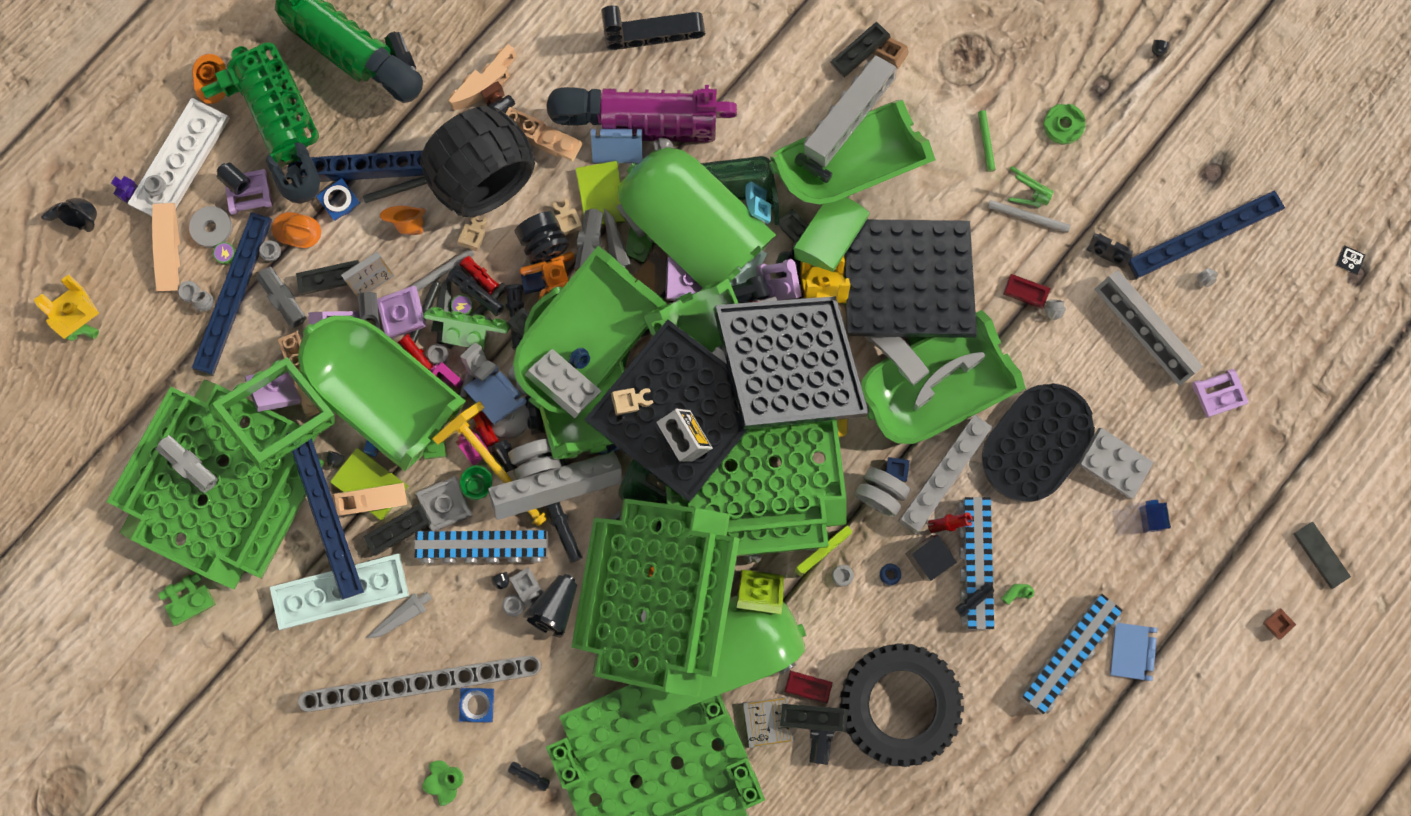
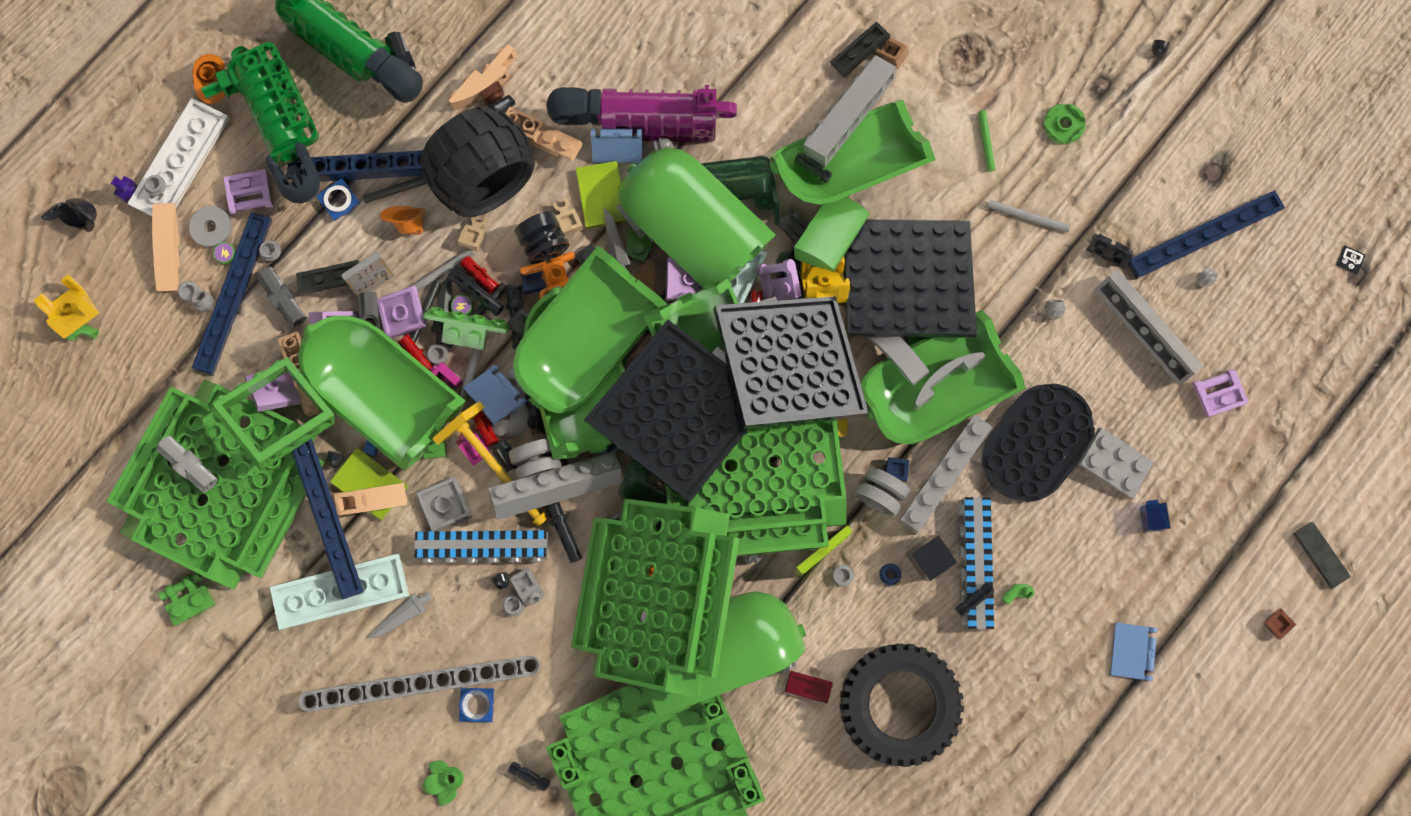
black brick [216,162,250,195] -> none
orange piece [272,212,321,248] -> none
pearl dark grey plate [363,504,432,556] -> none
green hair [459,465,492,500] -> none
light grey bracket [460,343,496,381] -> none
black cone [523,574,577,638] -> none
light grey plate [525,349,601,418] -> none
dark blue plate [569,348,590,369] -> none
dark grey piece [575,209,603,271] -> none
black beam [601,5,706,50] -> none
tan plate [611,388,653,415] -> none
light grey piece [657,409,713,462] -> none
black piece [731,275,770,303] -> none
lime tile [737,569,784,614] -> none
light grey tile [743,697,794,748] -> none
medium azure slope [745,182,771,224] -> none
pearl dark grey plate [780,704,848,733] -> none
black piece [809,730,834,765] -> none
red pin [928,512,973,533] -> none
dark red tile [1003,274,1051,309] -> none
bright green plant [1008,166,1053,208] -> none
brick [1018,593,1123,715] -> none

